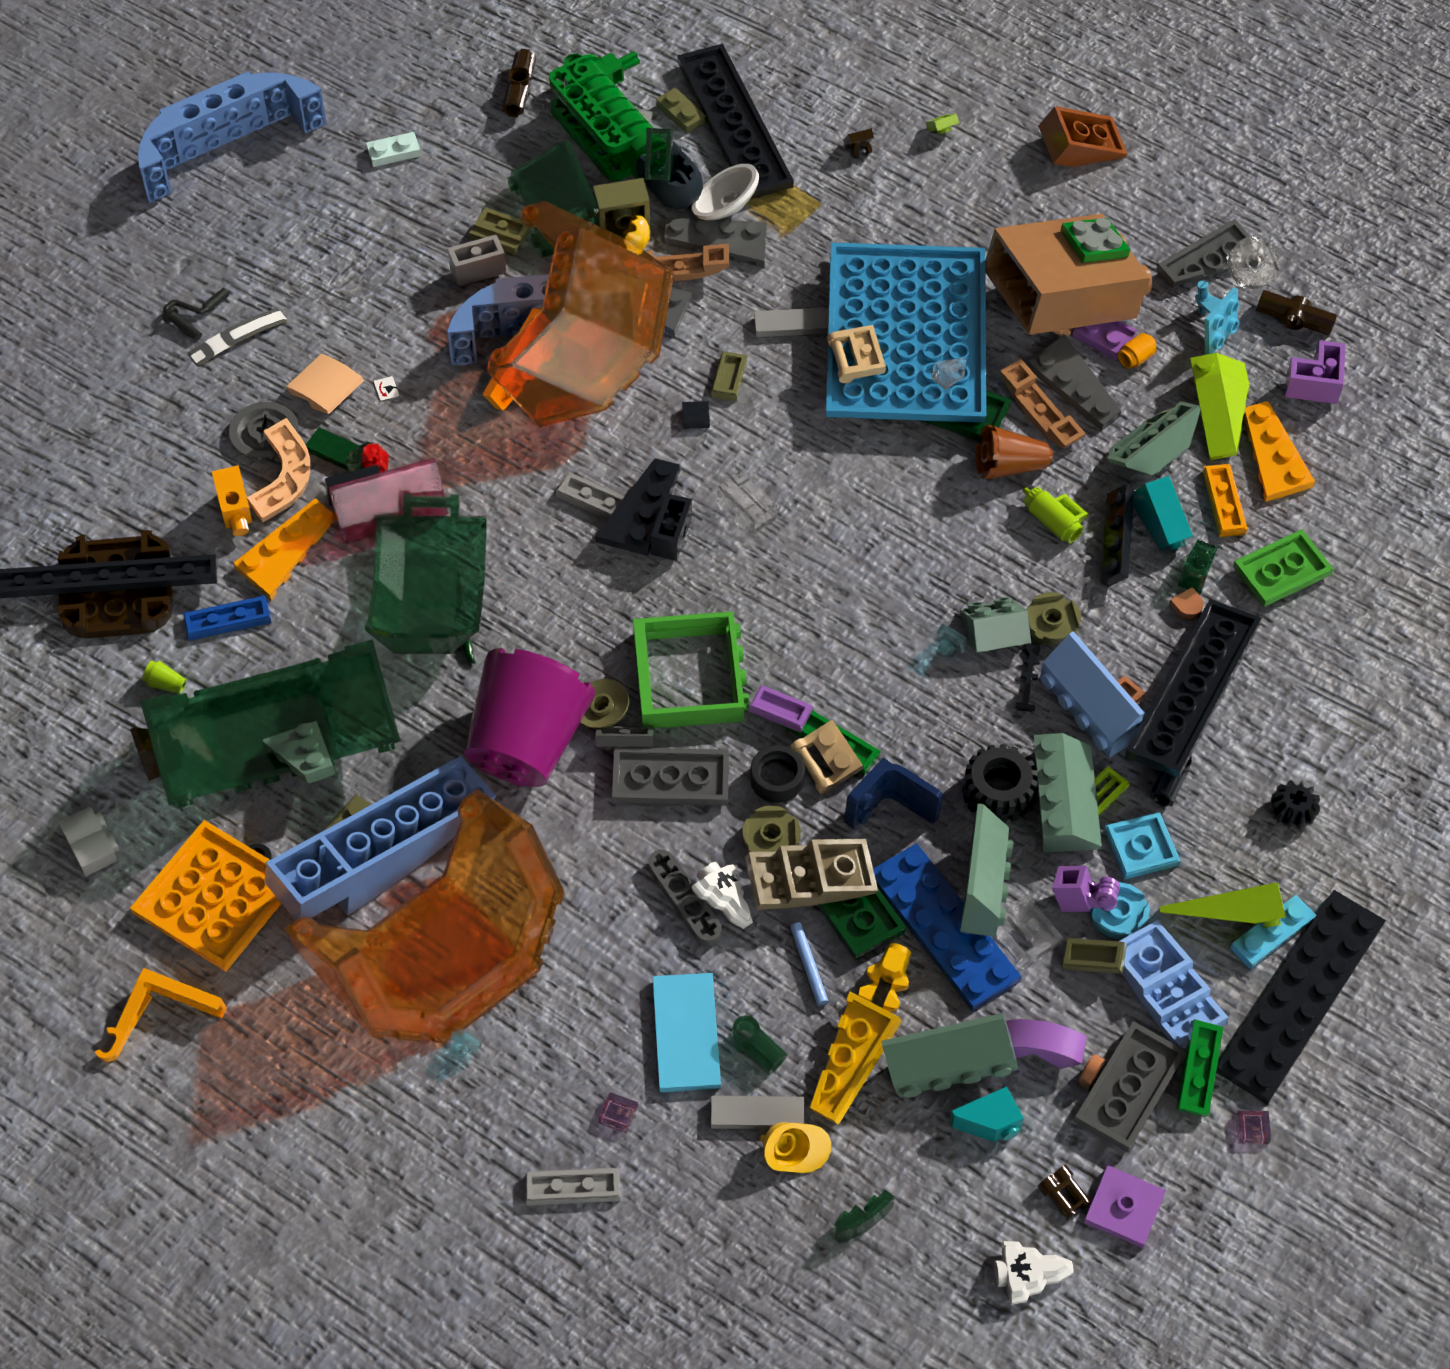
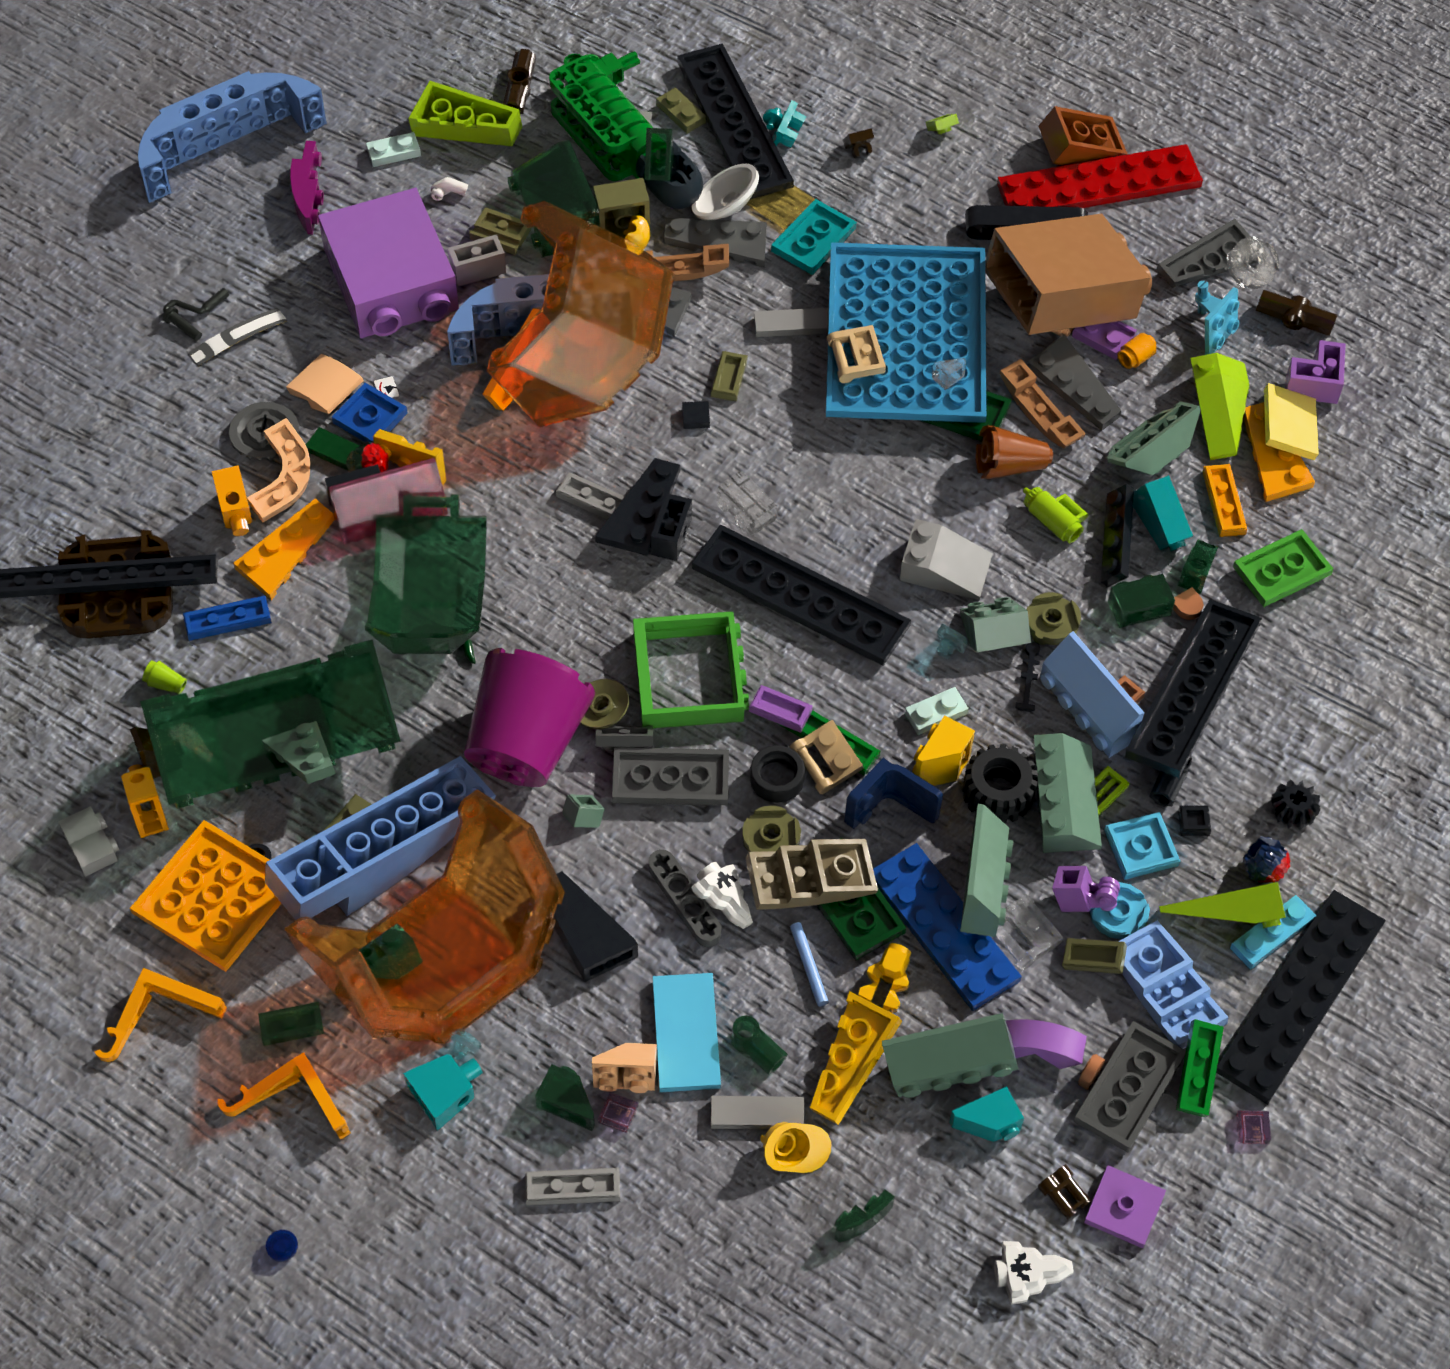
piece [1060,218,1131,263] -> none
none -> light orange torso [121,764,169,838]
none -> light orange hinge [217,1052,351,1140]
none -> clear green plate [258,1002,324,1046]
none -> clear blue plate [266,1230,298,1262]
none -> magenta slope [290,140,324,235]
none -> medium lavender brick [318,188,459,339]
none -> blue plate [332,382,408,444]
none -> clear green slope [348,924,423,979]
none -> yellow wing [373,429,446,488]
none -> teal torso [403,1054,483,1130]
none -> lime wedge [408,81,523,146]
none -> white arm [430,177,468,201]
none -> clear green slope [535,1064,595,1131]
none -> black slope [536,871,638,982]
none -> sand green slope [563,794,604,828]
none -> light nougat slope [592,1043,657,1093]
none -> black plate [692,524,911,666]
none -> teal hips [763,100,806,148]
none -> teal plate [771,199,857,275]
none -> light grey slope [900,519,992,600]
none -> light aqua plate [905,687,969,735]
none -> yellow slope [912,715,975,786]
none -> black beam [965,205,1088,240]
none -> red plate [997,144,1203,208]
none -> clear green brick [1108,574,1175,628]
none -> black tile [1178,806,1211,836]
none -> dark blue piece [1243,836,1291,883]
none -> light yellow tile [1264,383,1318,460]

